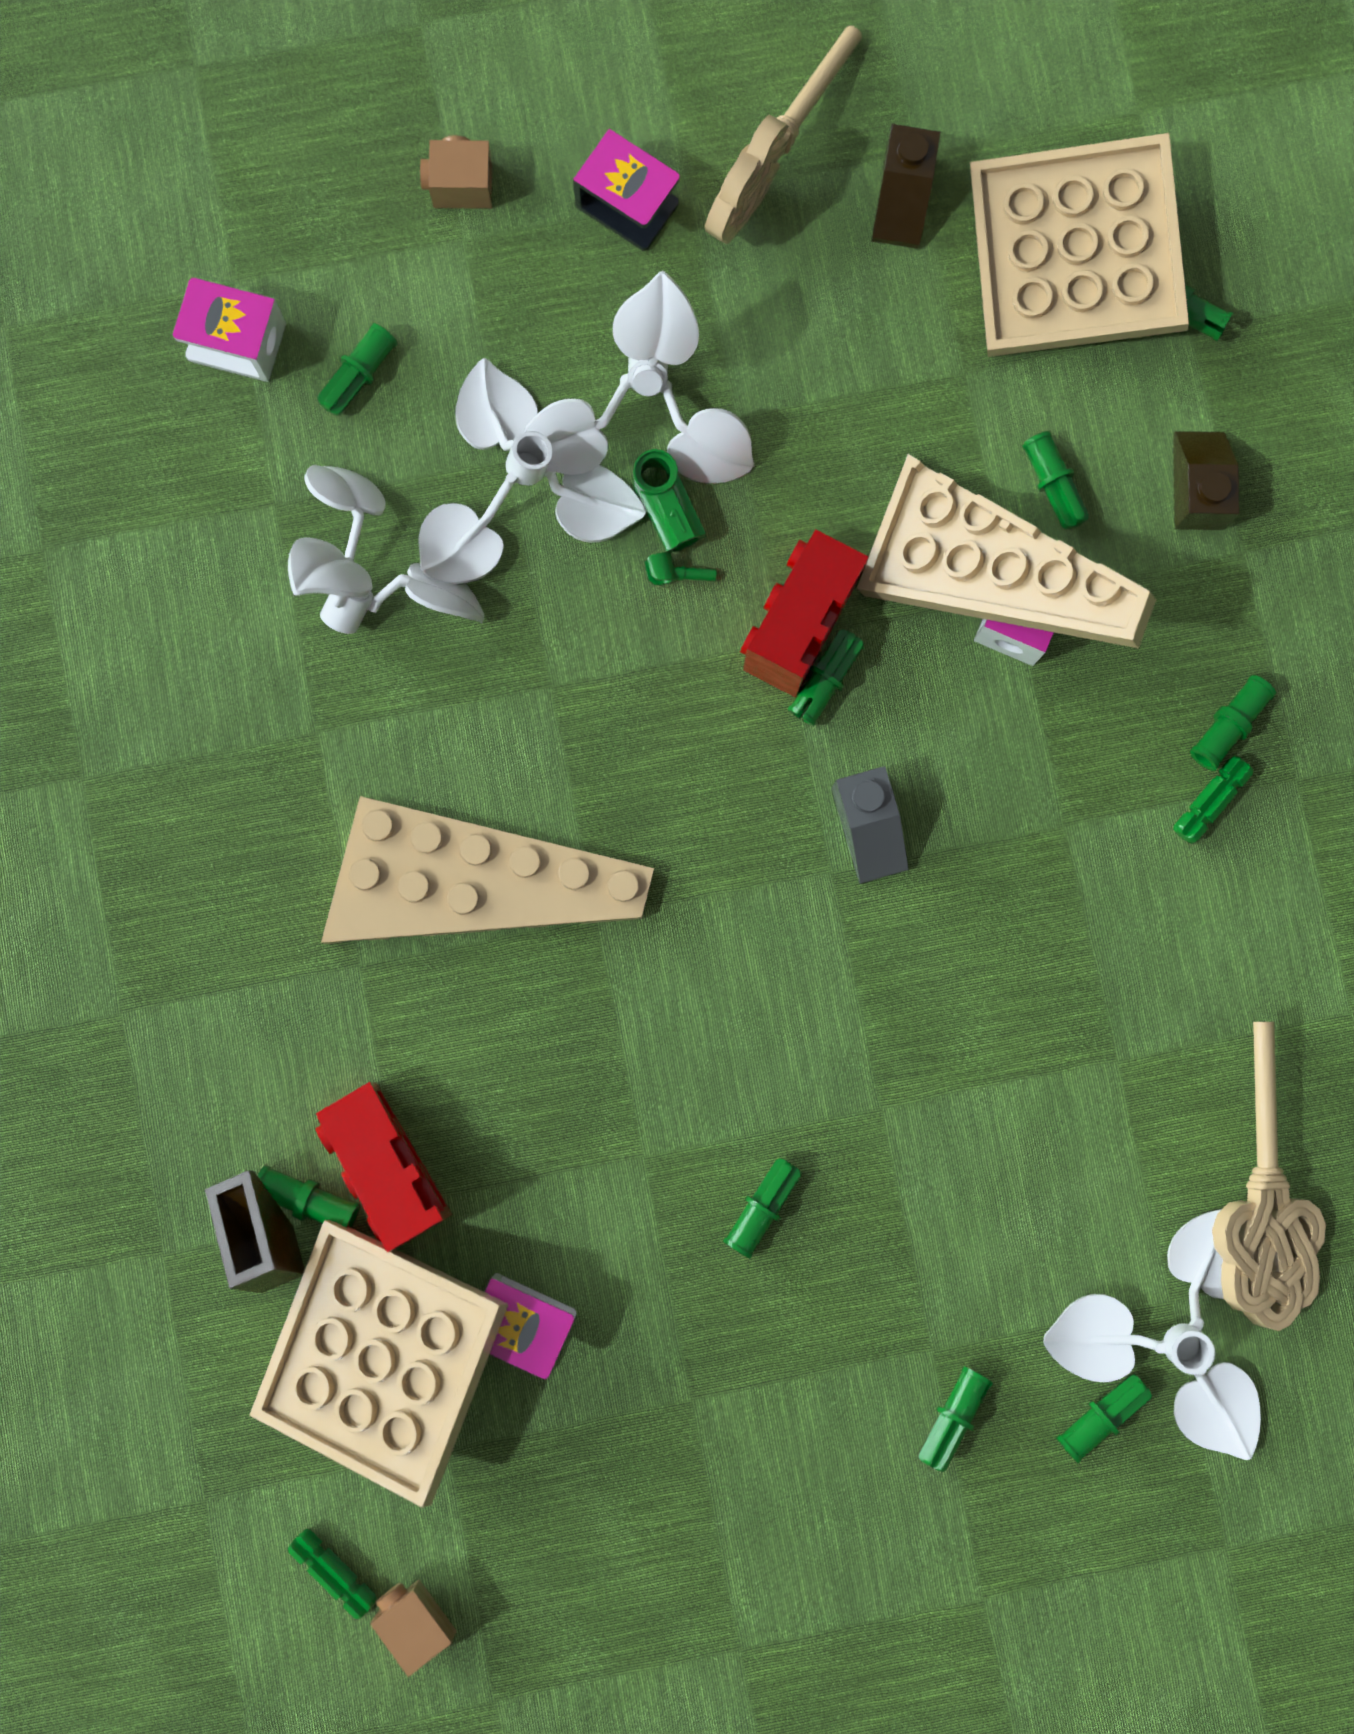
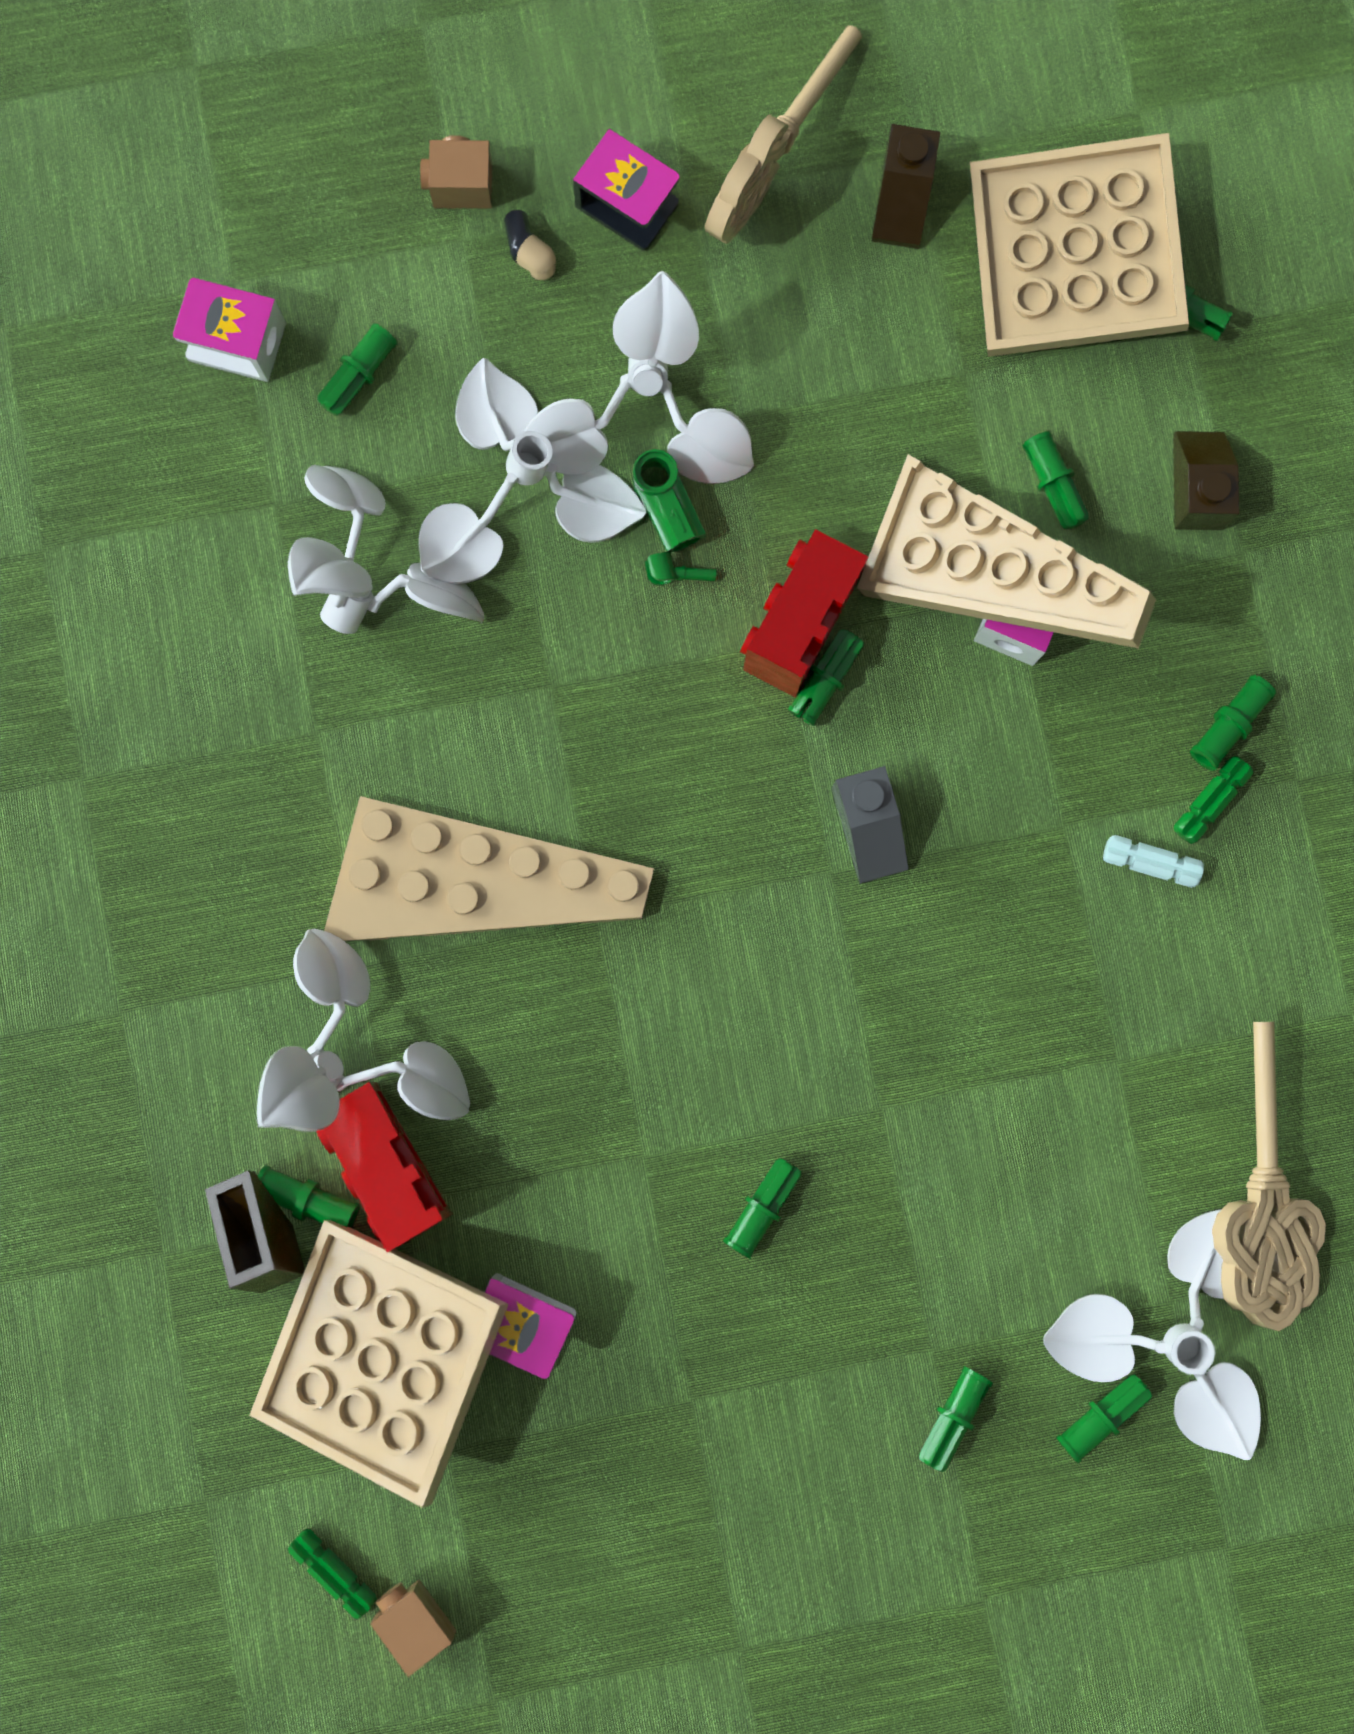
none -> white plant [257,929,470,1131]
none -> arm [504,210,556,280]
none -> light aqua axle [1103,835,1204,888]

